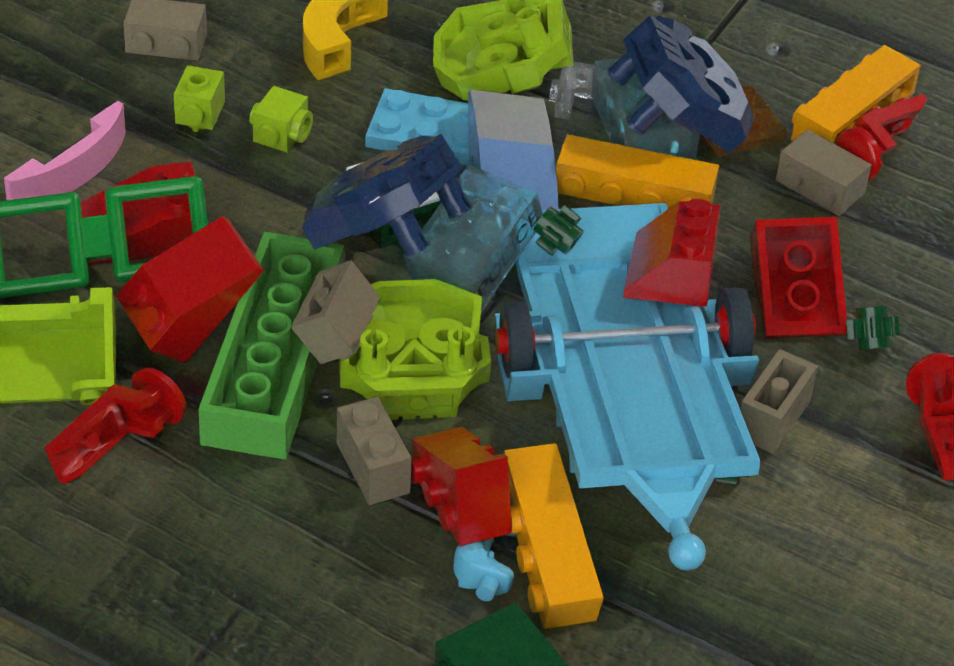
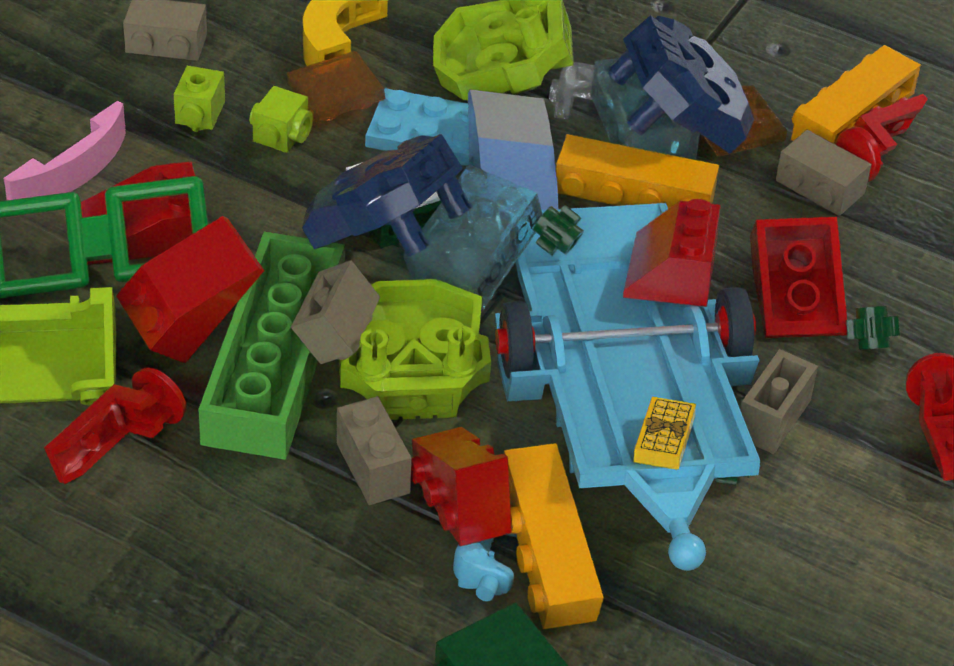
none -> clear orange tile [286,51,385,122]
none -> yellow tile [633,397,696,470]

